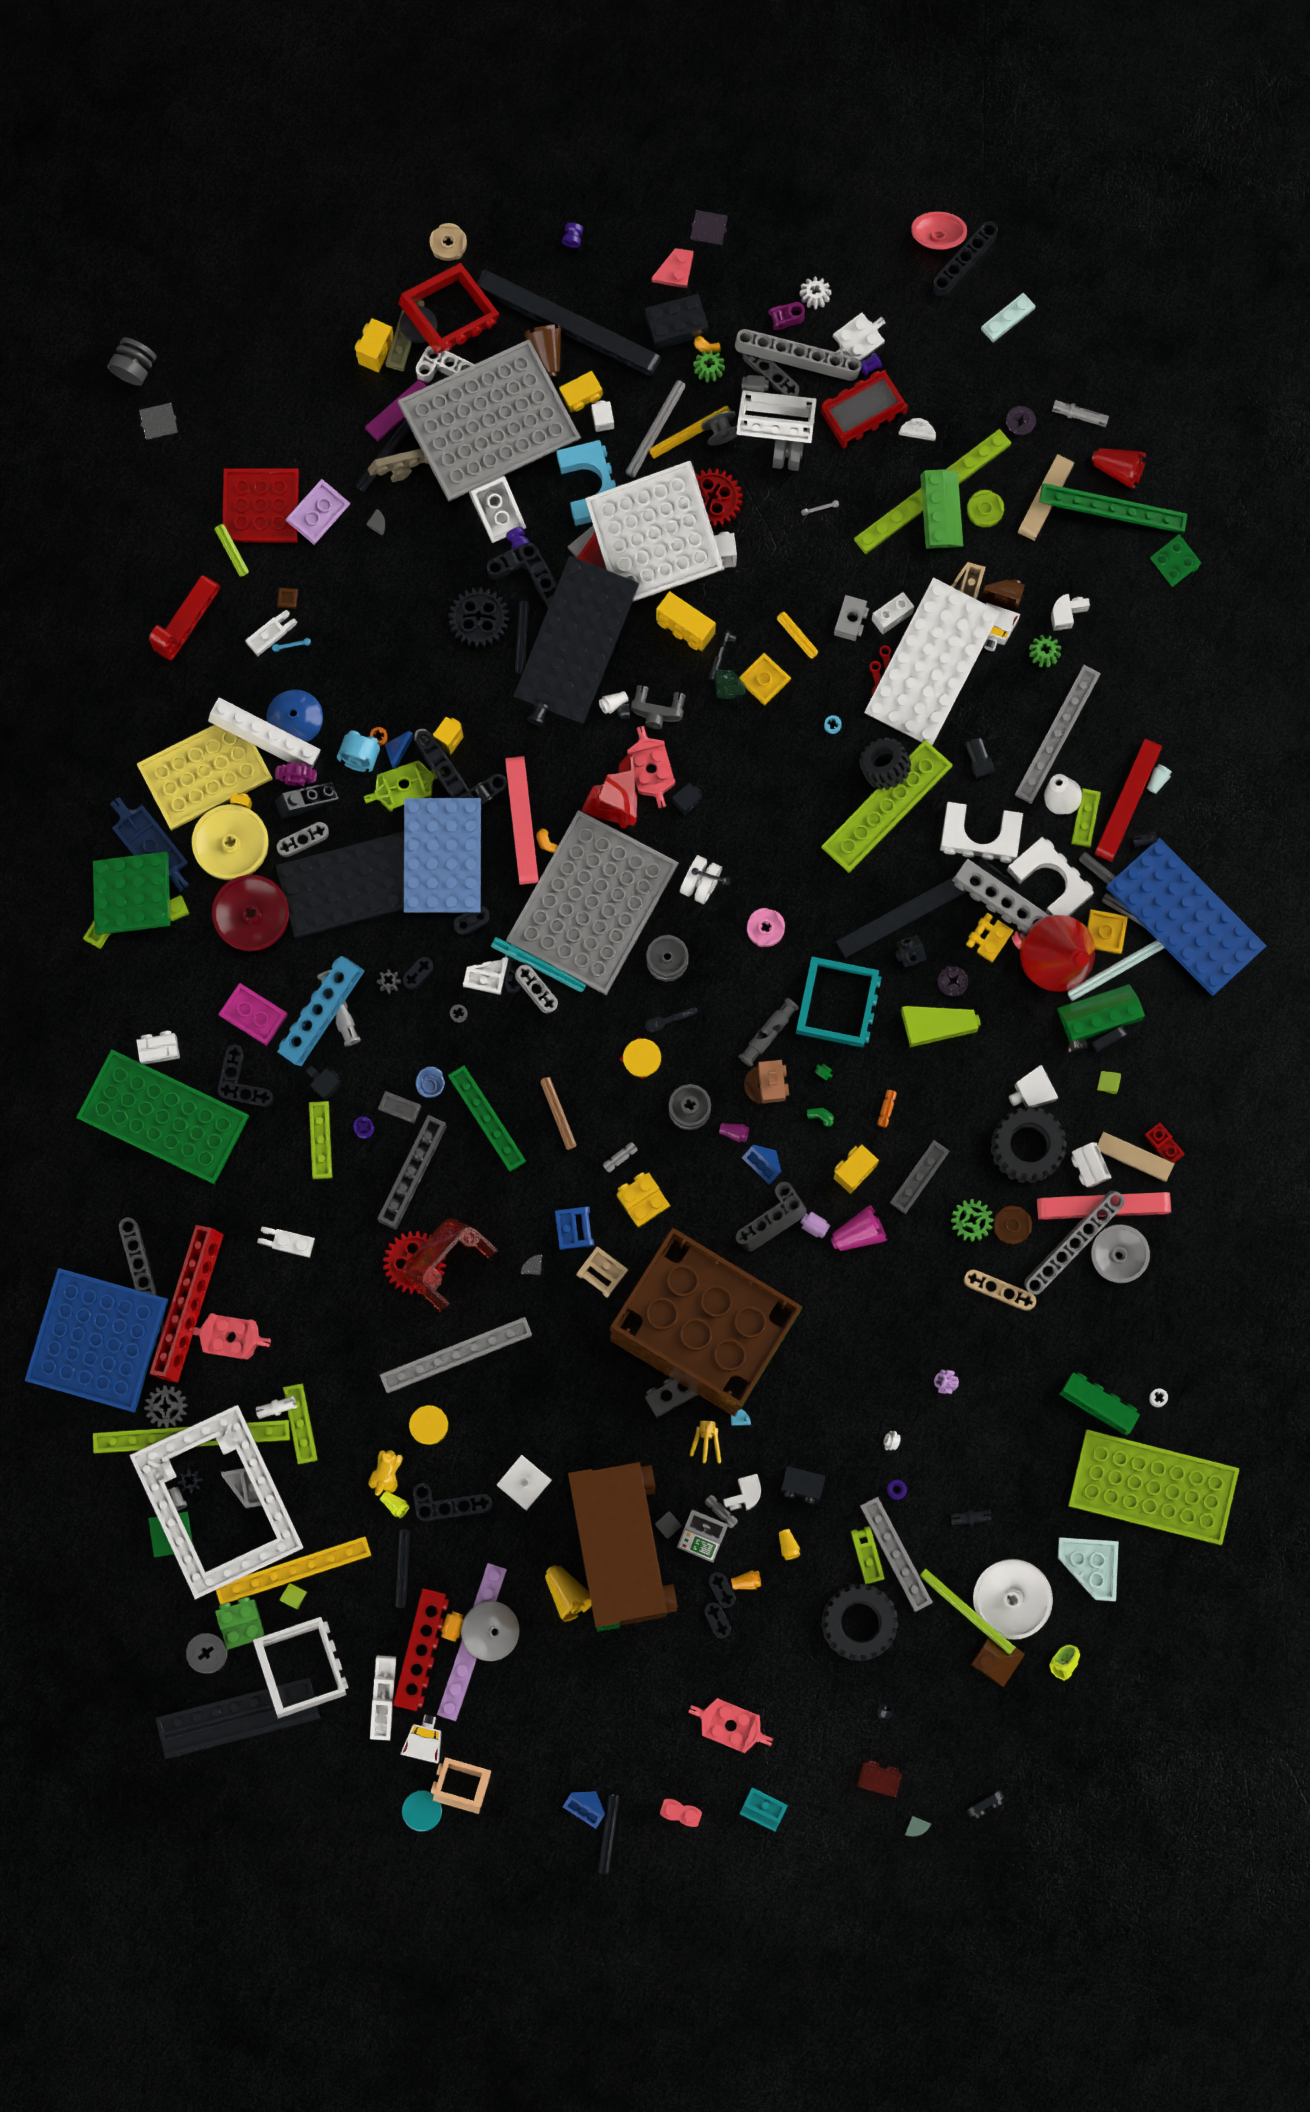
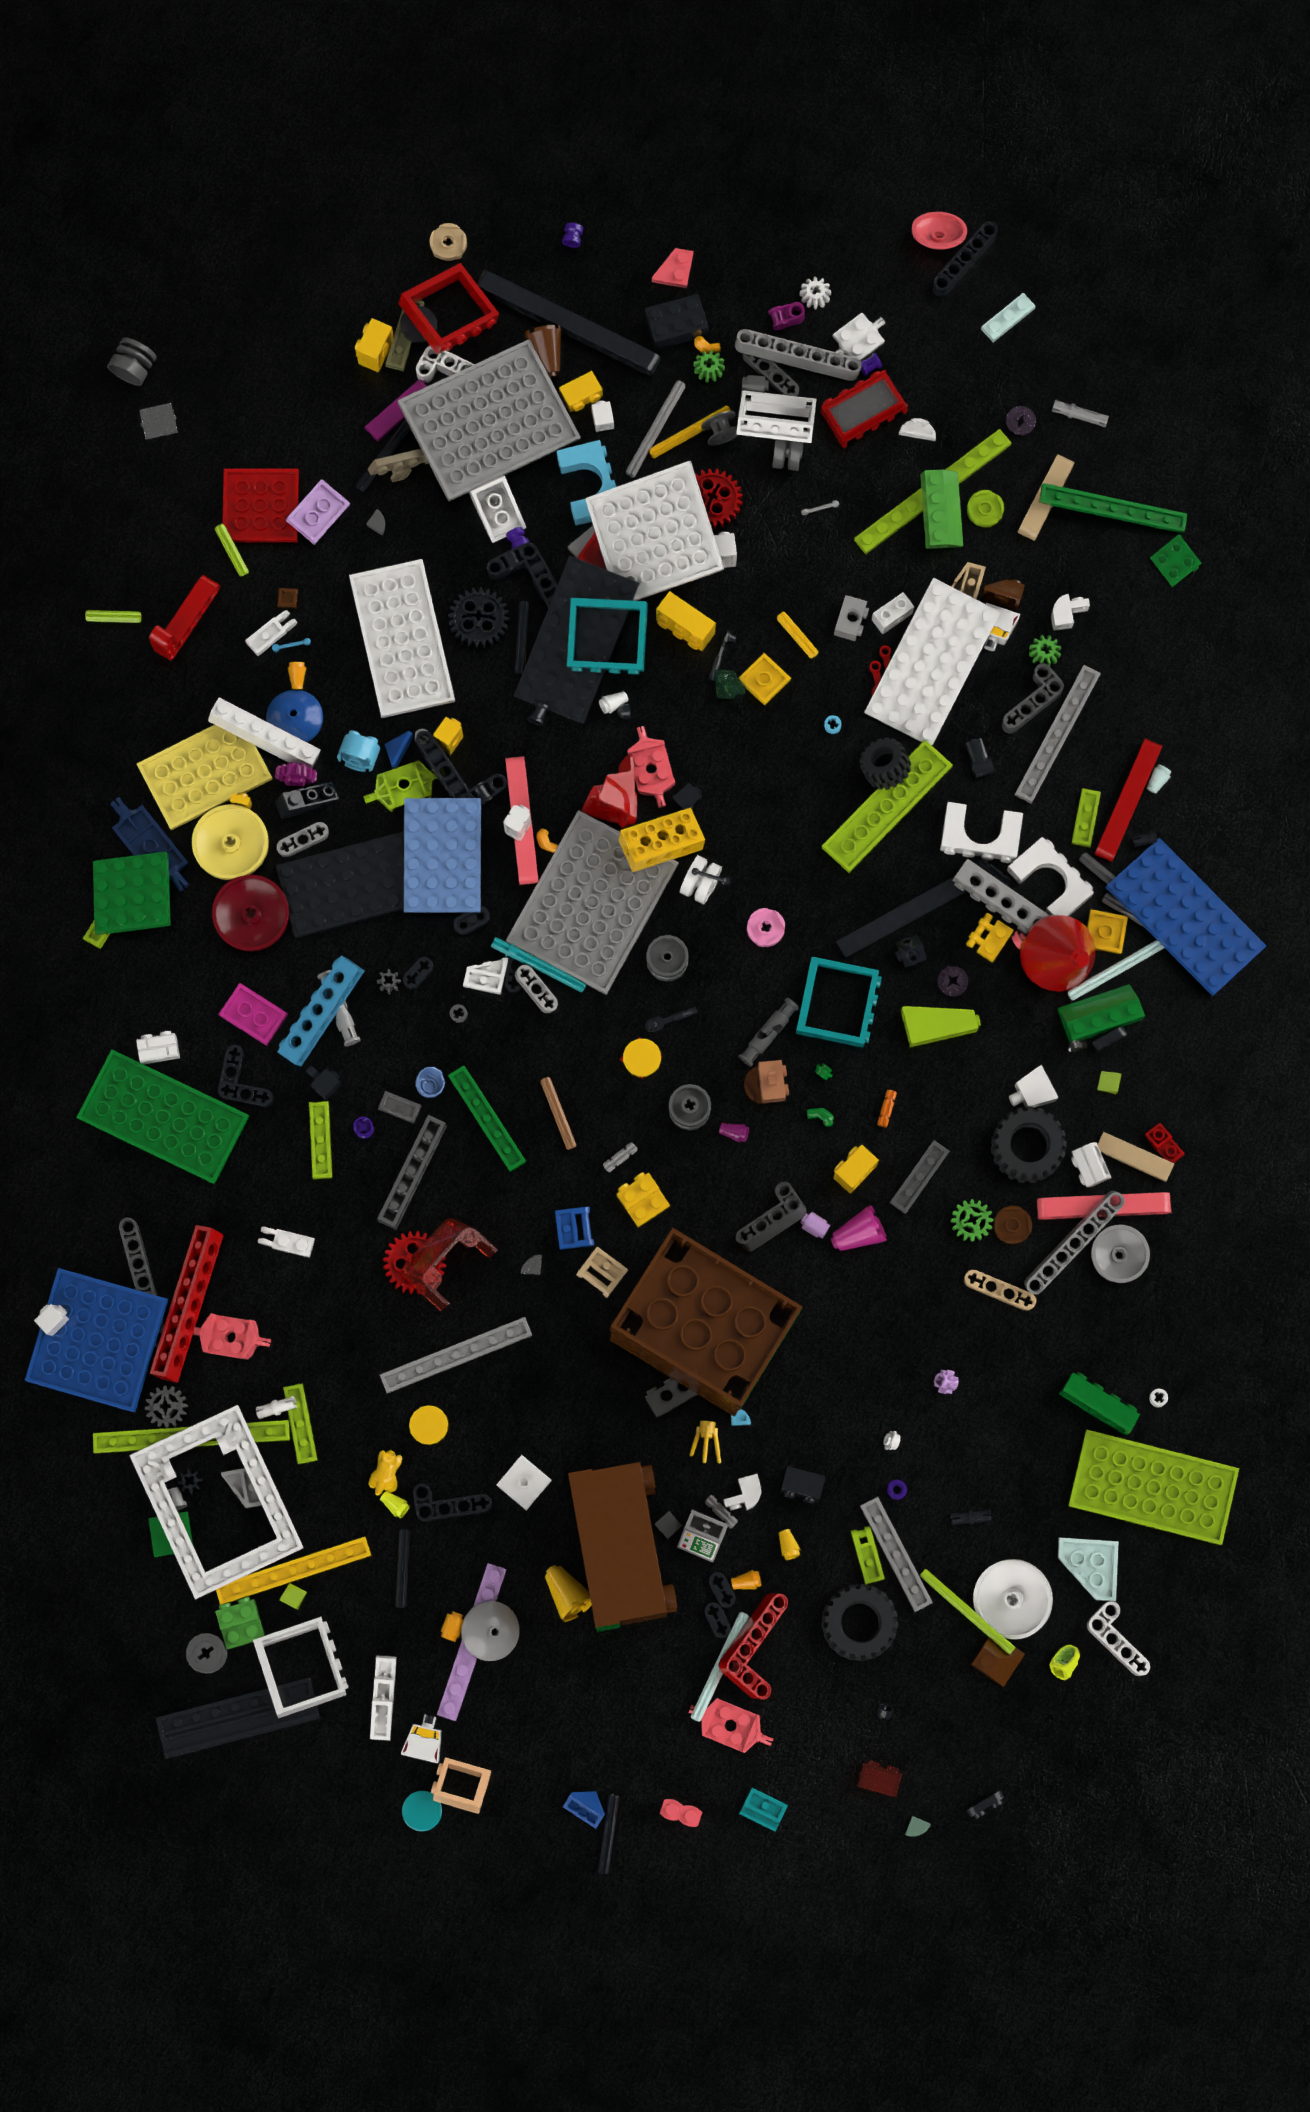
lime plate [170,896,189,921] -> none
orange bush [370,727,388,746] -> none
red brick [393,1589,449,1711] -> none
dark grey connector [630,685,686,729] -> none
clear purple piece [690,210,728,245] -> none
blue slope [742,1145,781,1184] -> none
white cone [1044,774,1082,815] -> none
red cone [1092,448,1146,488] -> none
none -> white brick [34,1304,69,1336]
none -> lime axle [85,610,141,623]
none -> light orange cone [288,662,306,690]
none -> white plate [349,559,455,718]
none -> white brick [503,805,531,841]
none -> teal window [567,598,648,674]
none -> yellow brick [618,808,705,872]
none -> light aqua axle [691,1612,749,1722]
none -> red beam [719,1593,788,1700]
none -> dark grey beam [1002,664,1064,733]
none -> white beam [1087,1601,1150,1676]

